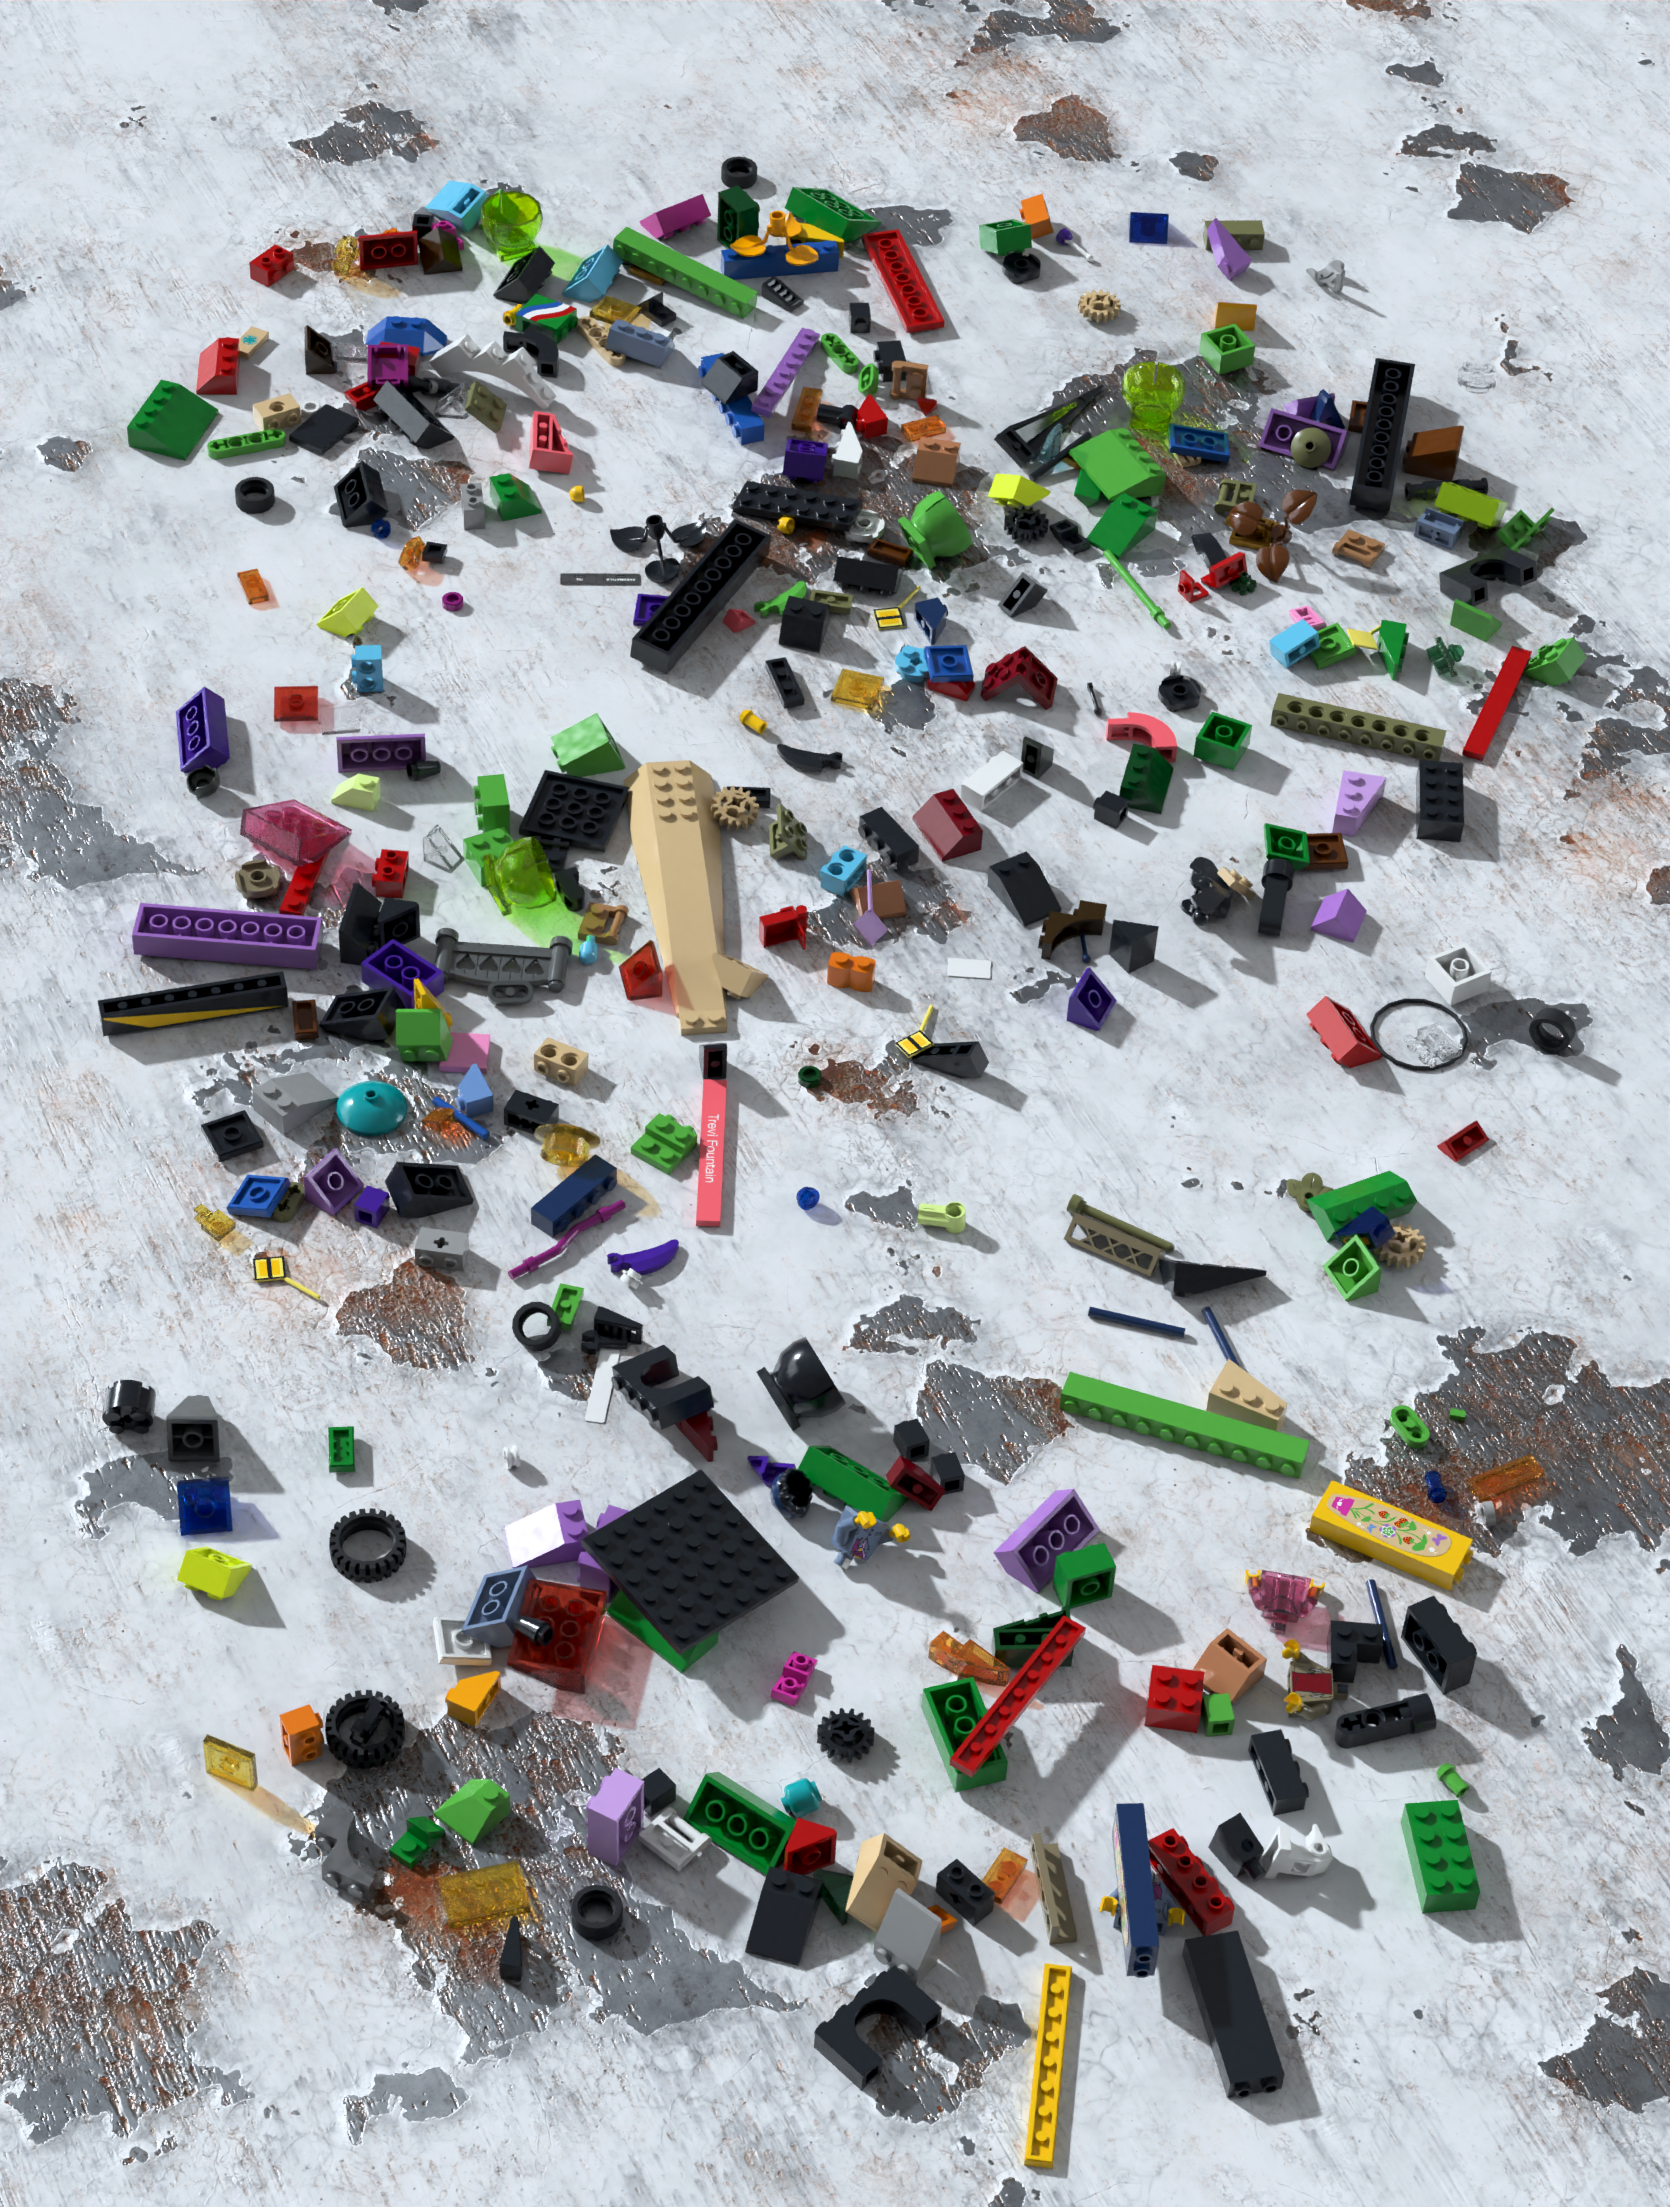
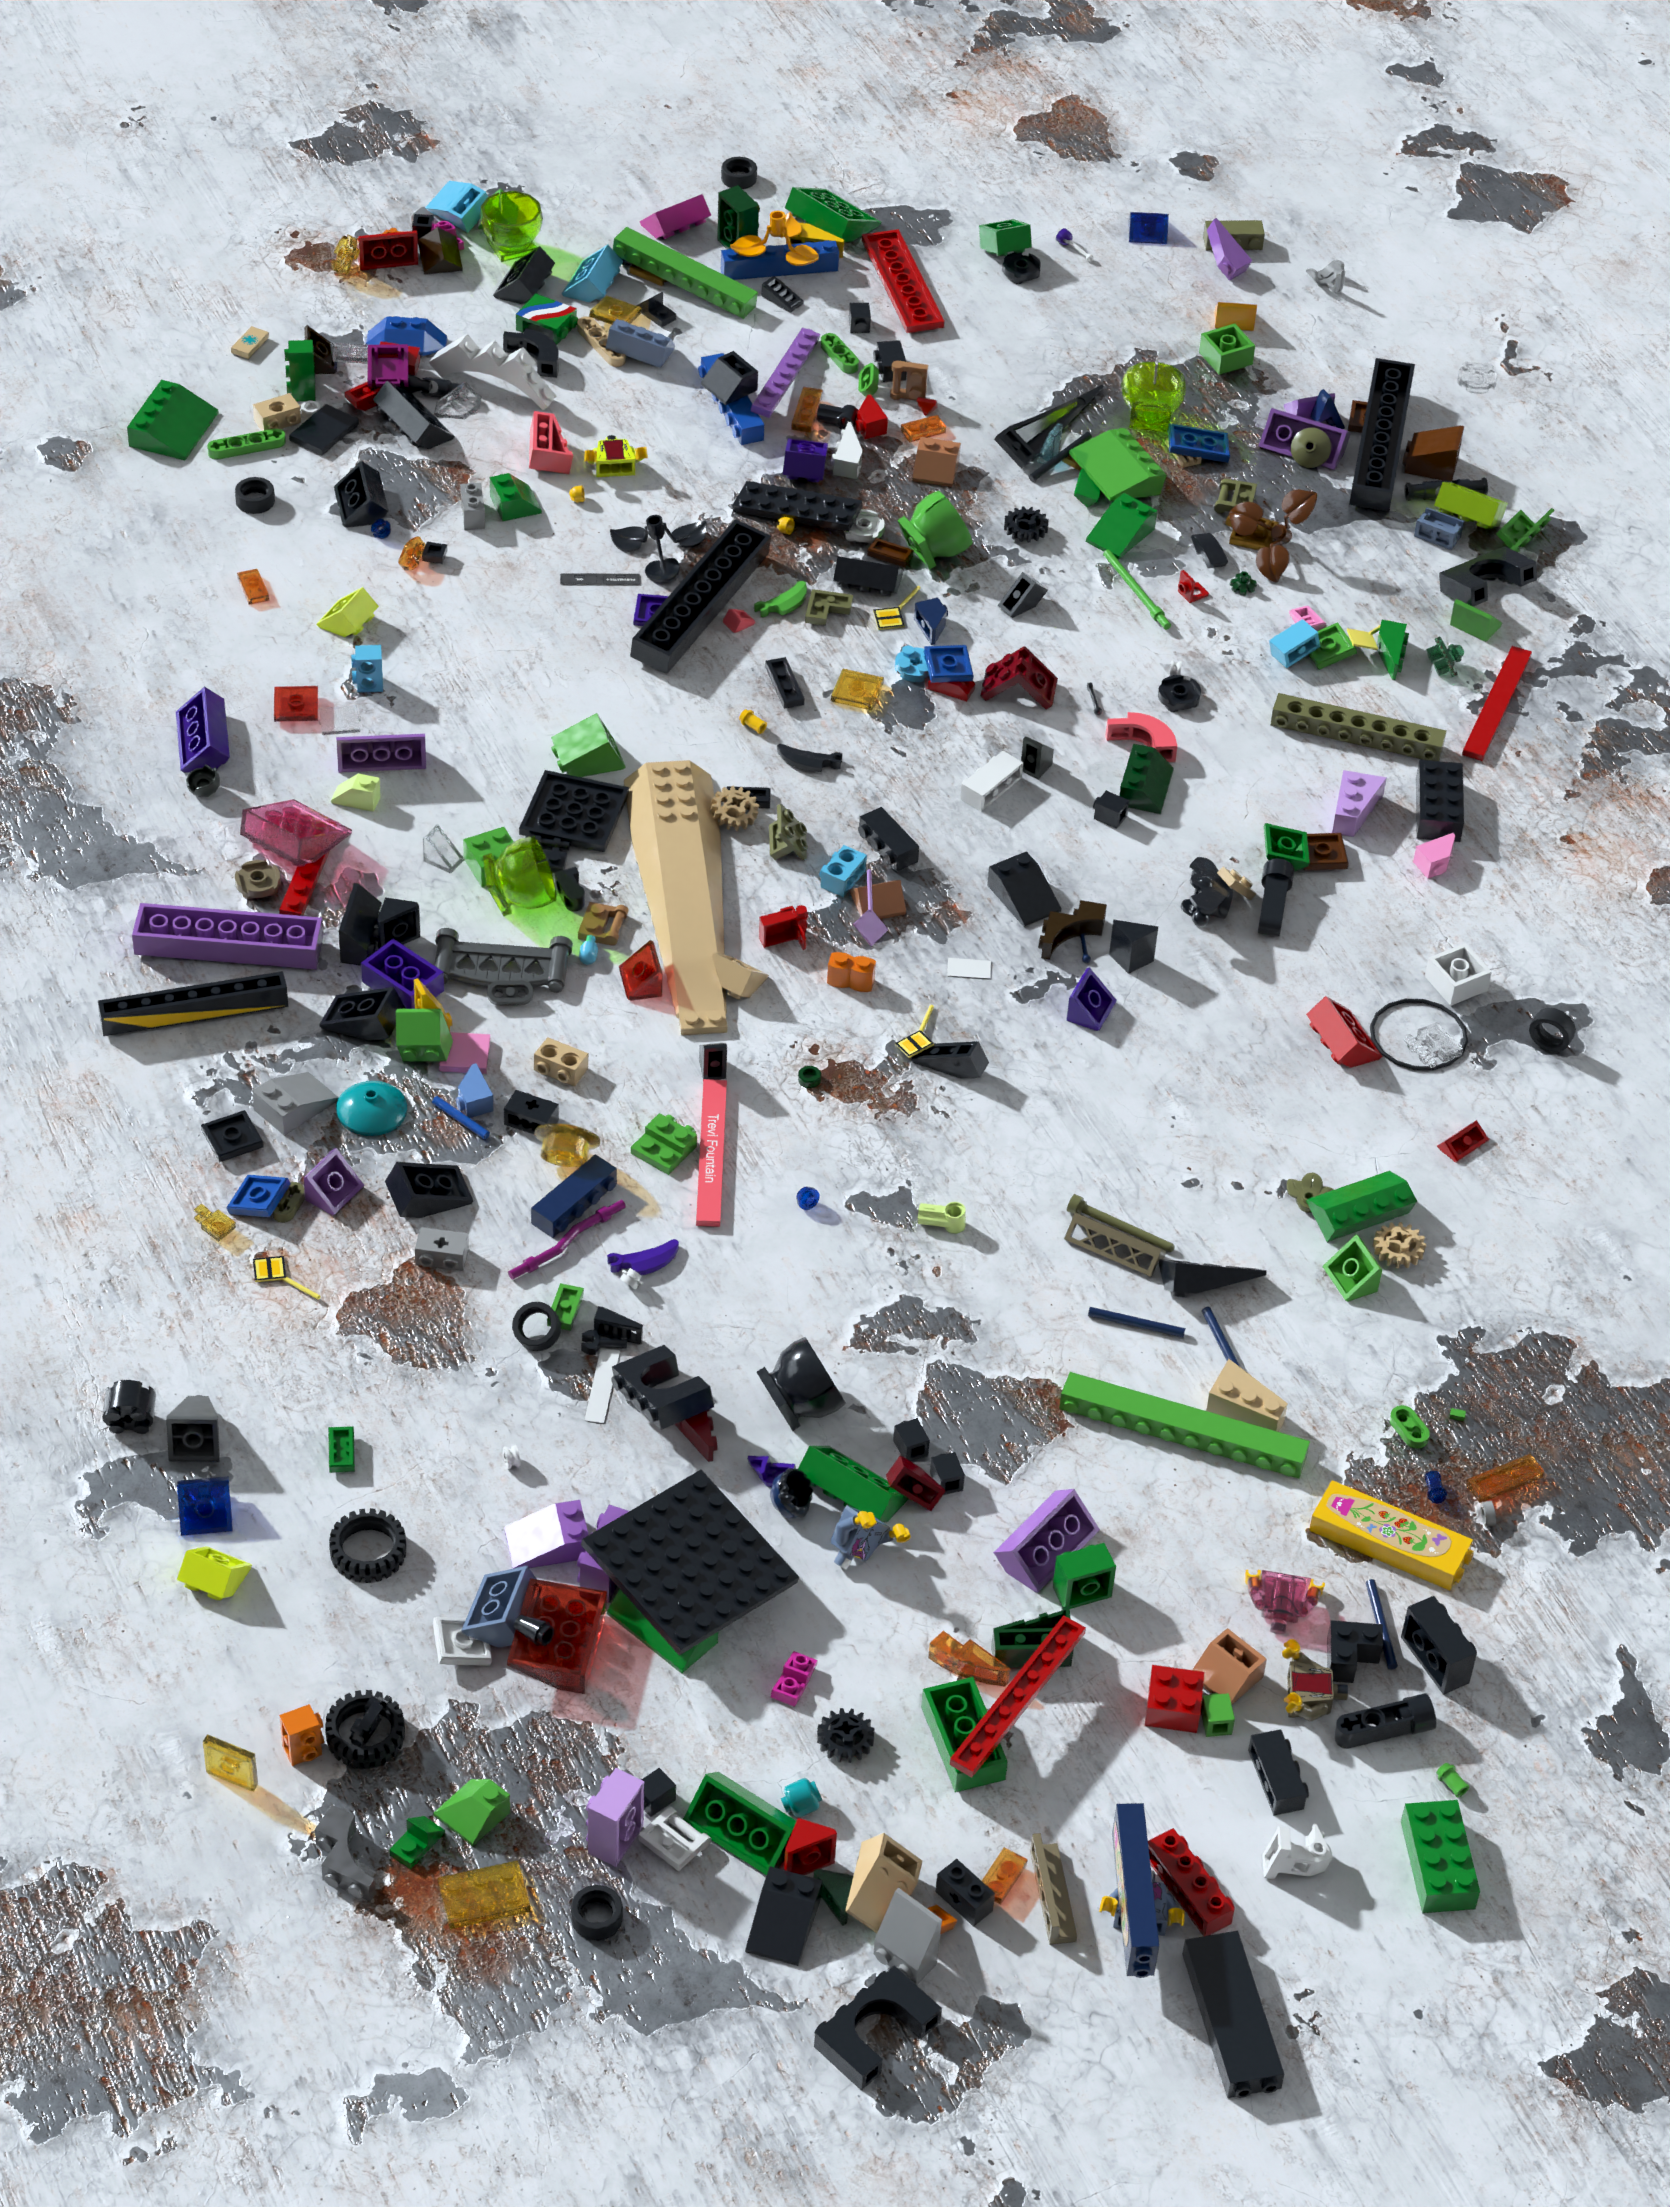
red slope [196,337,240,395] -> none
red brick [249,244,294,287] -> none
reddish brown tile [292,999,319,1040] -> none
dark purple brick [354,1185,390,1229] -> none
red brick [372,849,409,899] -> none
black cone [406,759,441,781] -> none
clear orange slope [421,1107,455,1134] -> none
magenta tile [442,592,463,612] -> none
light orange slope [445,1671,501,1727] -> none
olive plate [465,381,507,434] -> none
bright green brick [474,774,510,835] -> none
black slope [499,1916,522,1981] -> none
yellow pin [503,304,523,326] -> none
black slope [779,596,831,653] -> none
dark red slope [912,789,983,862] -> none
neon yellow slope [988,474,1050,508] -> none
orange brick [1019,194,1053,239] -> none
yellow tile [1024,1963,1072,2169] -> none
black slope [1049,519,1091,555] -> none
tan gear [1078,289,1121,323] -> none
green brick [1193,712,1252,770] -> none
red panel [1201,552,1248,588] -> none
black torso [1208,1813,1266,1882] -> none
medium lavender slope [1310,889,1367,943] -> none
medium nougat plate [1332,529,1385,568] -> none
clear blue slope [1335,1206,1396,1250] -> none
bright green slope [1524,637,1587,686] -> none
none -> green wedge [284,340,316,402]
none -> torso [584,435,648,477]
none -> bright pink slope [1413,833,1455,879]

